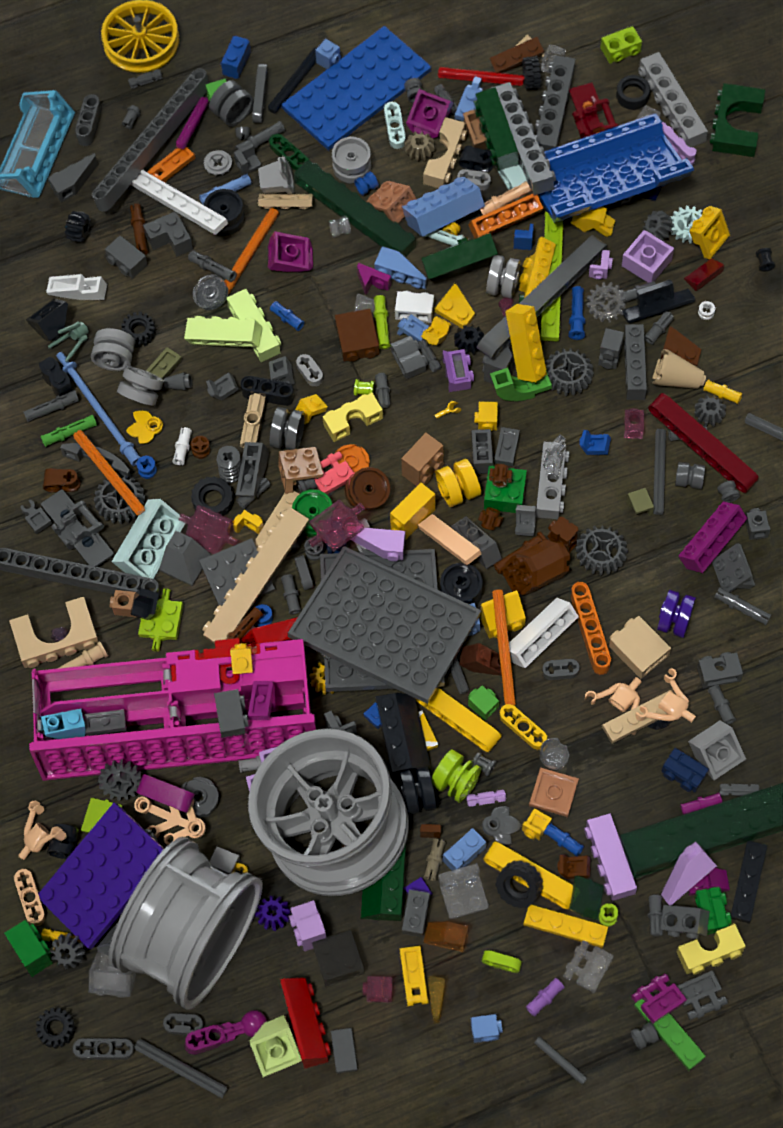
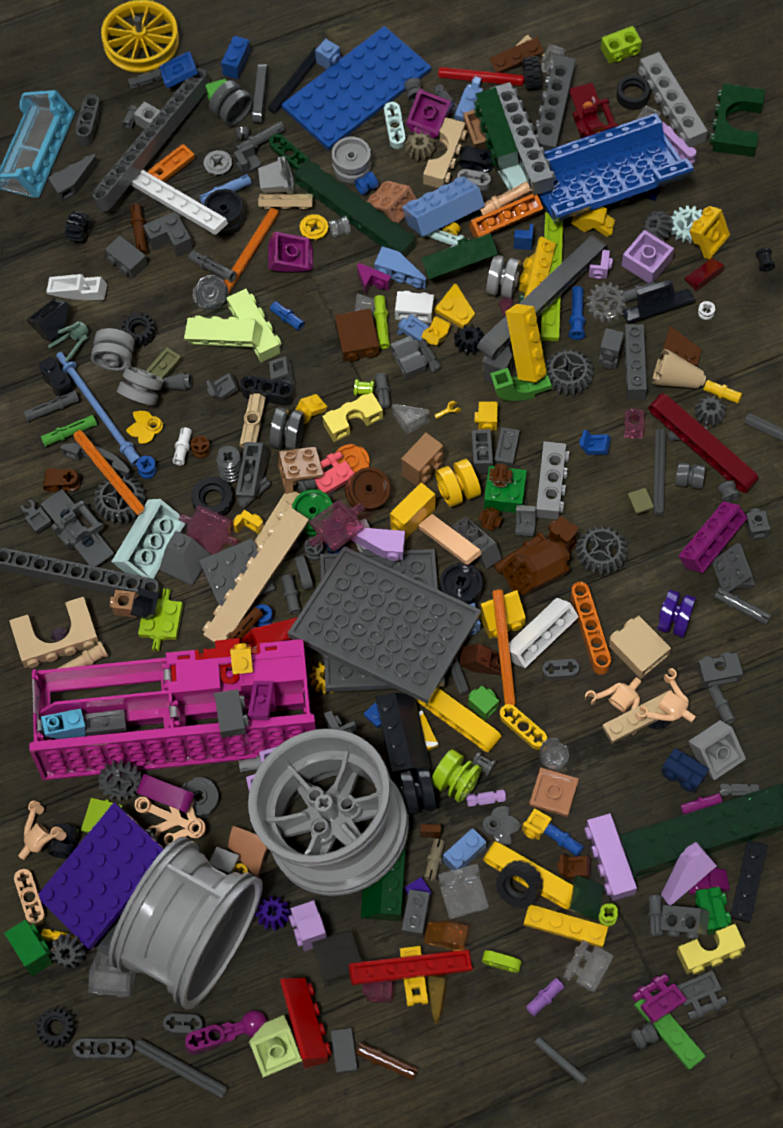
magenta axle [176,97,209,149] -> none
light grey beam [296,354,323,386] -> none
medium lavender window [443,349,474,392] -> none
medium blue brick [471,1014,502,1043] -> none
clear bracket [543,434,566,477] -> none
dark grey axle [644,312,674,344] -> none
none -> light grey brick [134,102,160,129]
none -> blue tile [159,51,198,88]
none -> nougat slope [228,826,268,878]
none -> yellow gear [300,214,328,241]
none -> red tile [348,950,473,986]
none -> reddish brown pin [356,1042,418,1081]
none -> clear slope [392,404,430,434]

